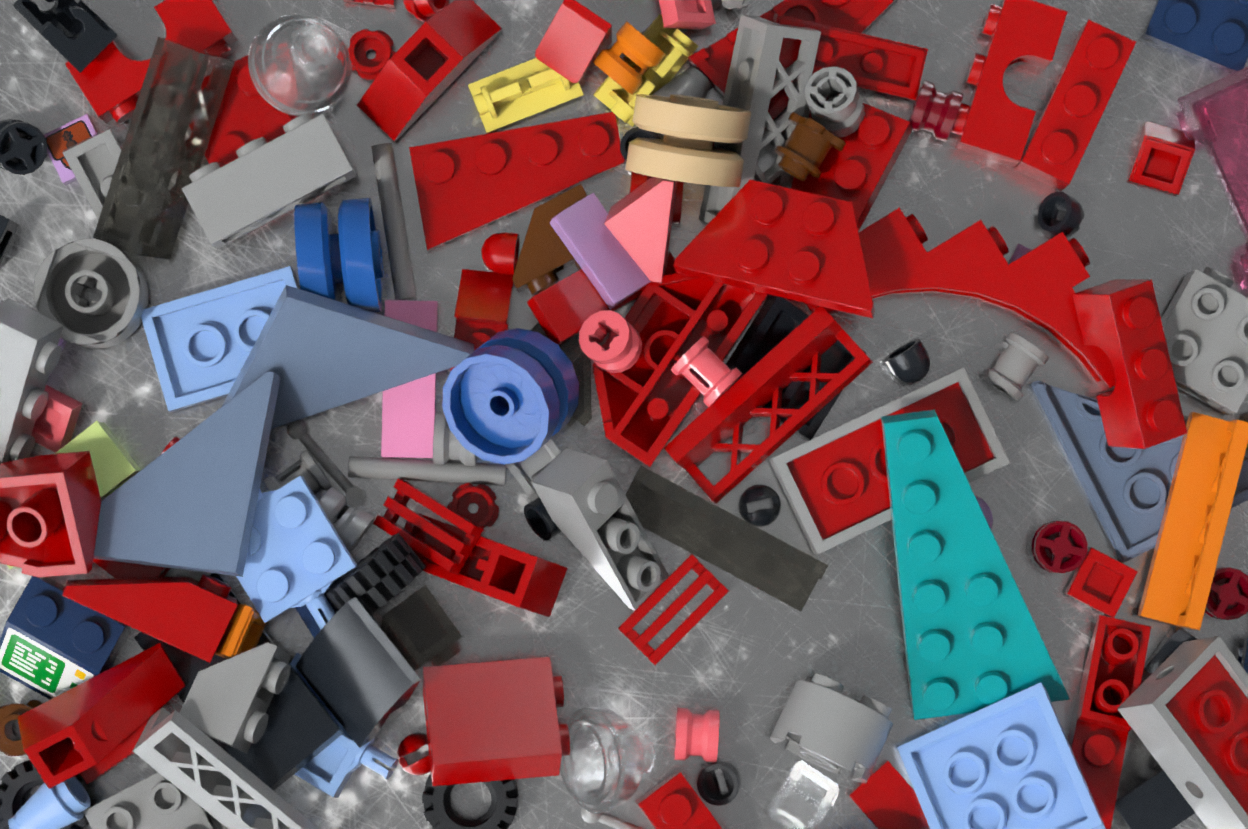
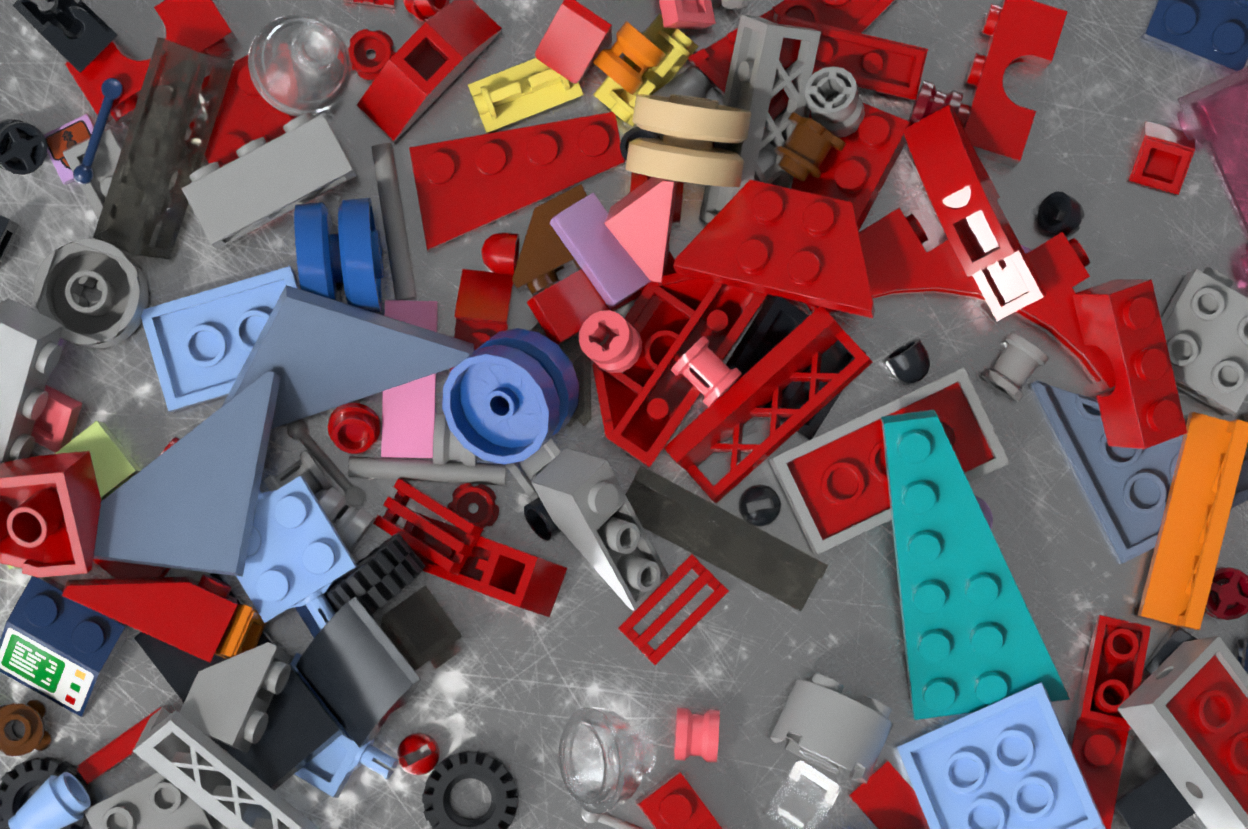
red slope [17,643,185,789] -> none
red brick [422,657,570,786] -> none
black hinge [697,761,741,806] -> none
red arch [1014,20,1136,191] -> none
dark red wheel [1030,521,1088,573] -> none
red plate [1064,547,1138,618] -> none
none -> dark blue hinge [73,78,124,185]
none -> red plate [328,403,380,454]
none -> red slope [903,104,1047,321]

